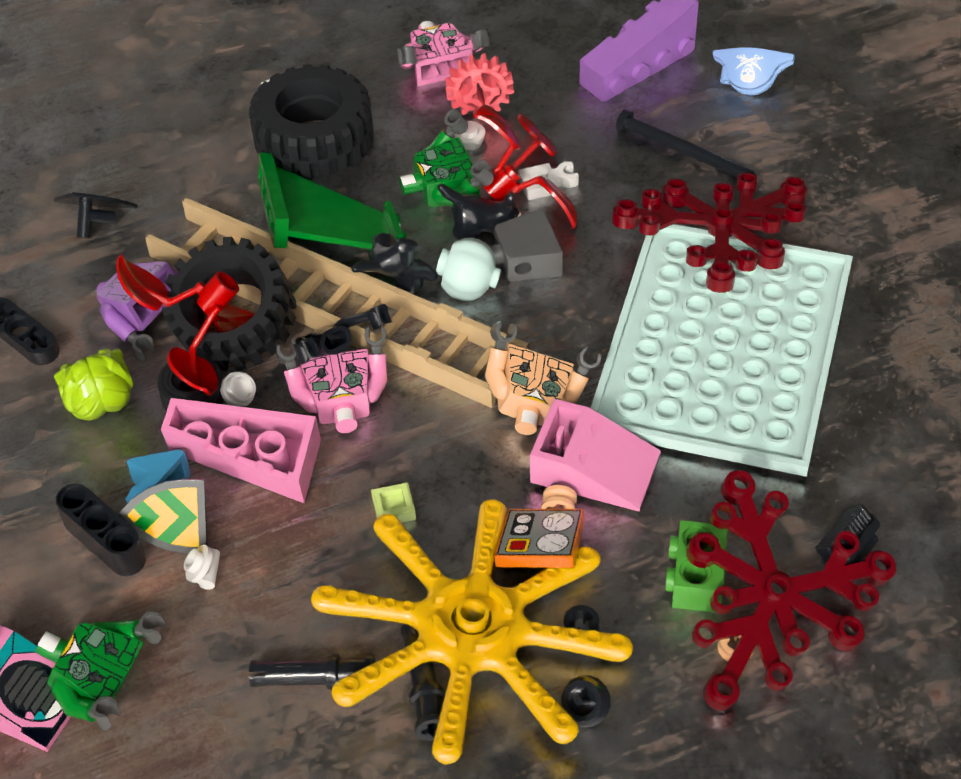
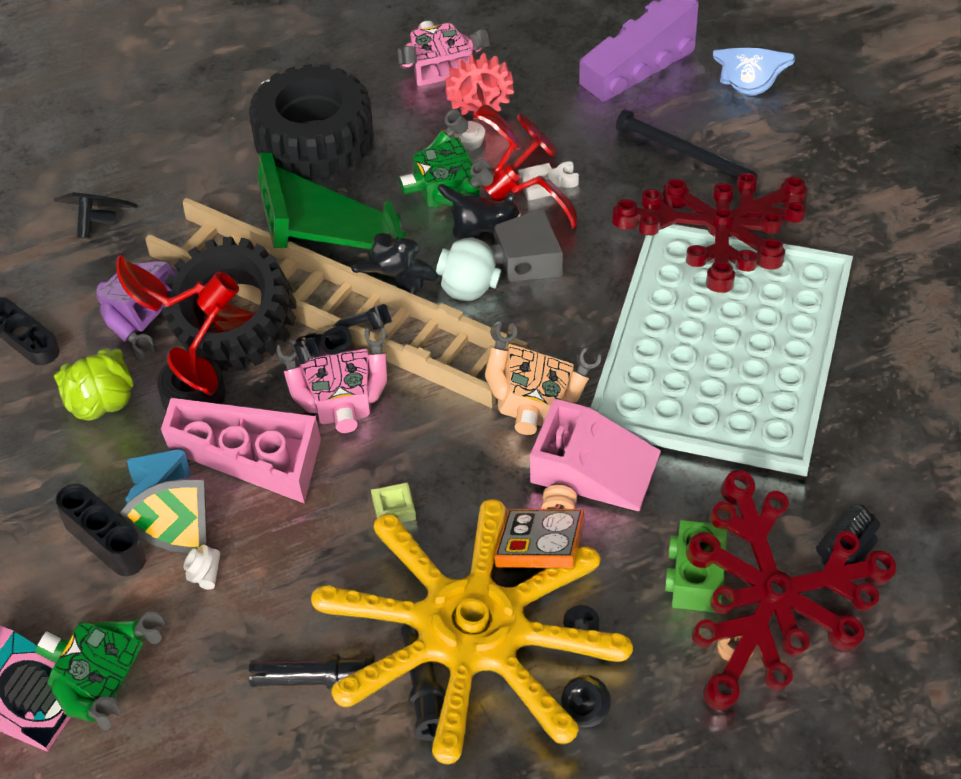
white plate [220,372,256,407] -> none

